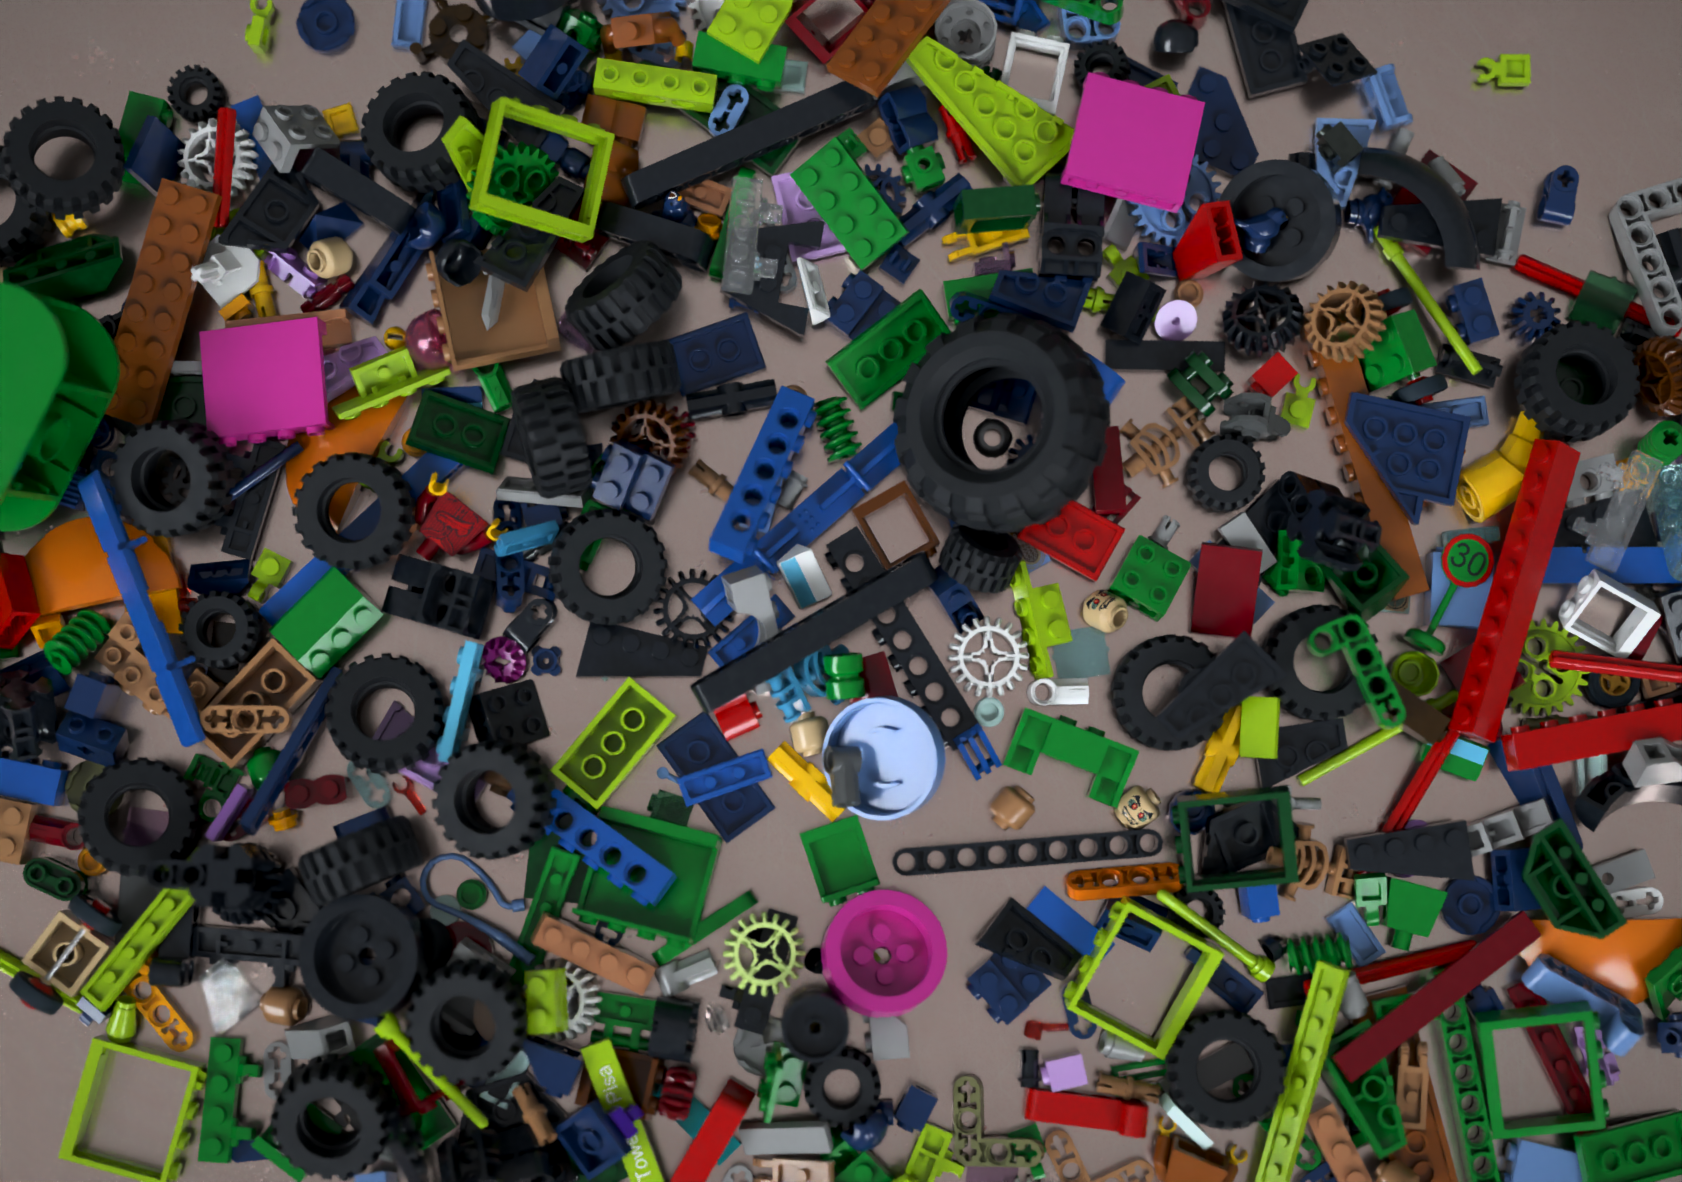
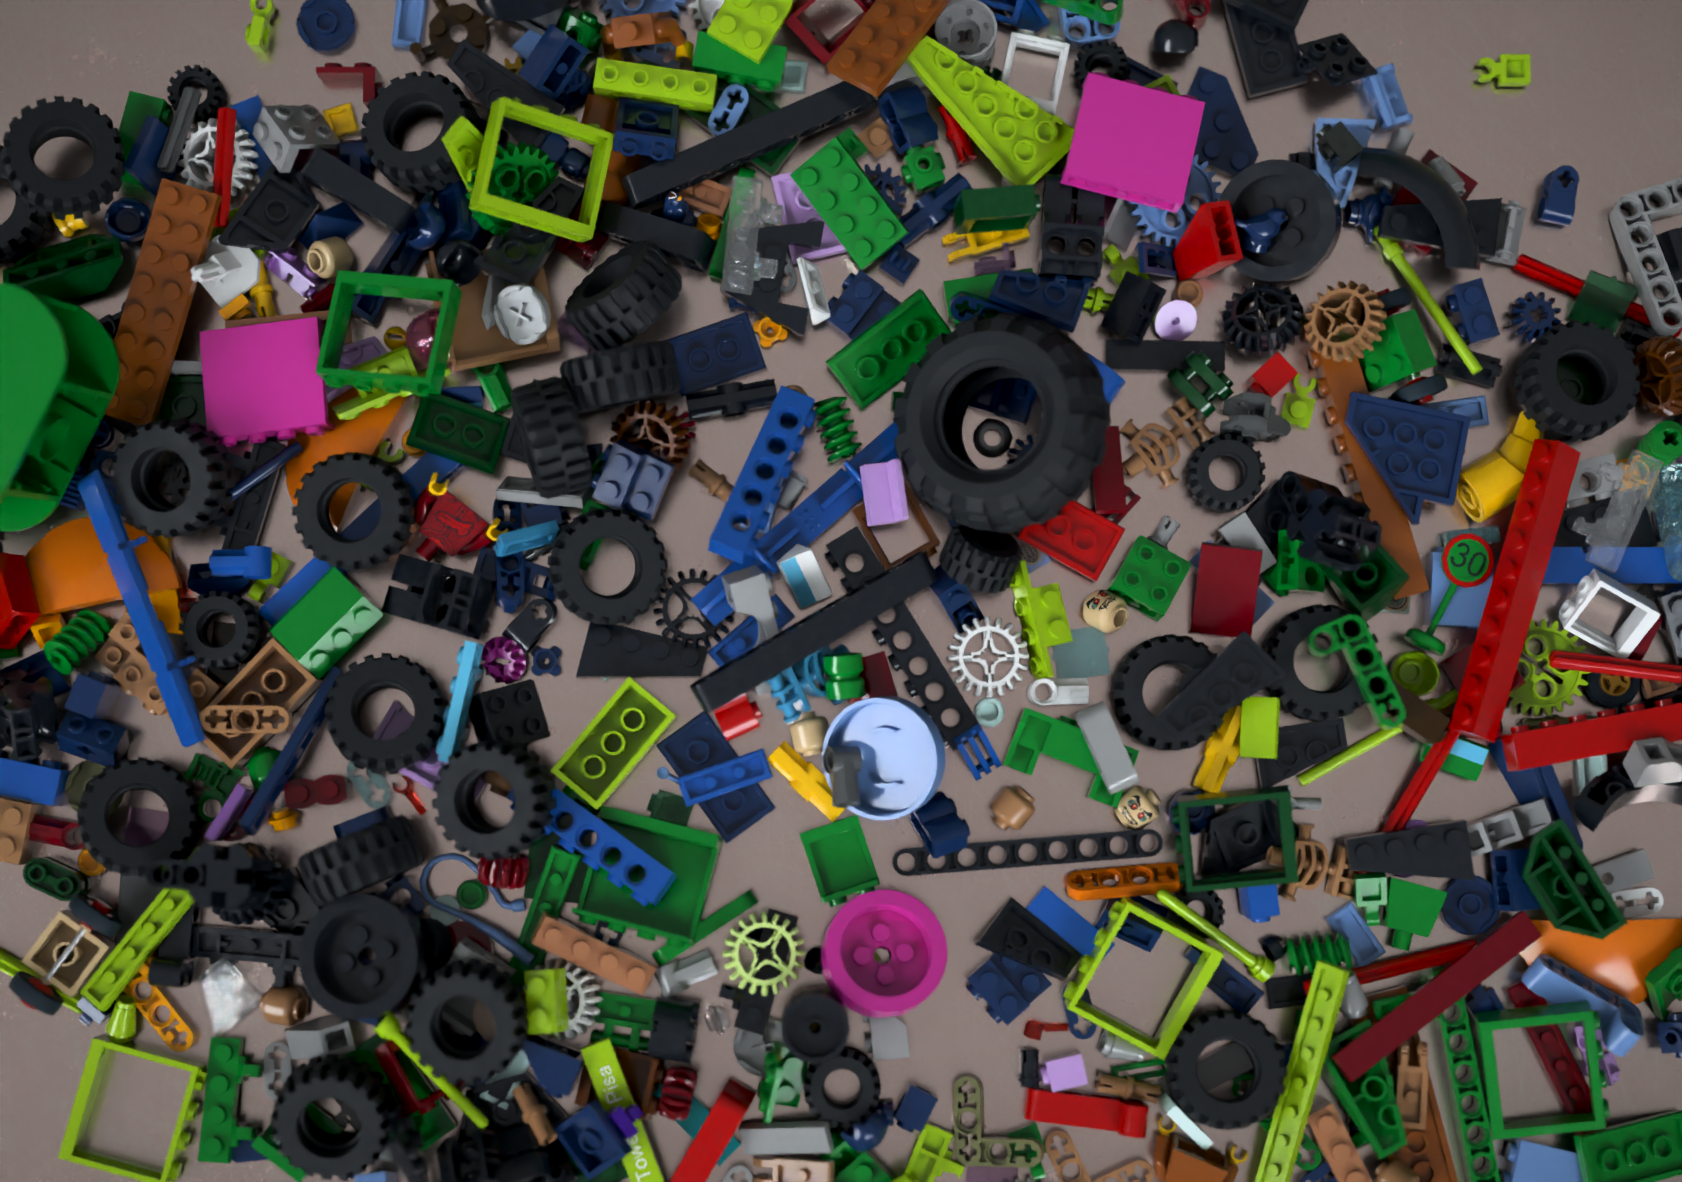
none -> dark blue hair [105,197,151,243]
none -> dark grey axle [157,87,202,173]
none -> blue piece [209,546,272,579]
none -> green window [315,270,462,397]
none -> dark red bracket [316,62,385,110]
none -> dark red gear [477,854,530,889]
none -> light grey tile [494,283,551,345]
none -> dark blue plate [613,97,679,161]
none -> light orange plate [753,317,787,348]
none -> lavender panel [859,458,909,526]
none -> dark blue brick [908,791,970,859]
none -> light grey beam [1075,701,1139,794]

